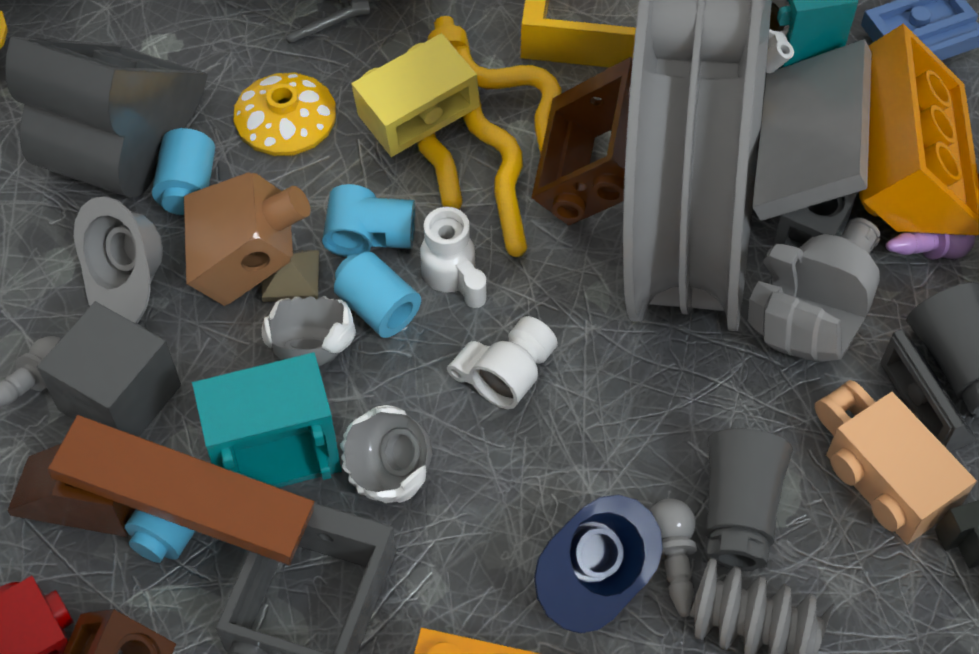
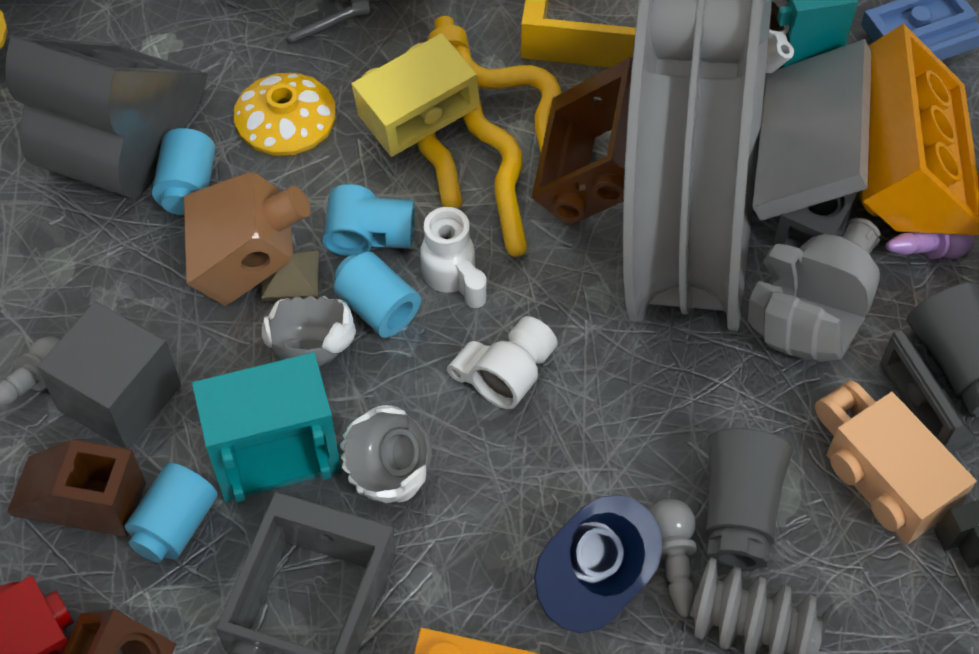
dark orange tile [48,415,314,566] -> none
light grey piece [73,196,163,323] -> none

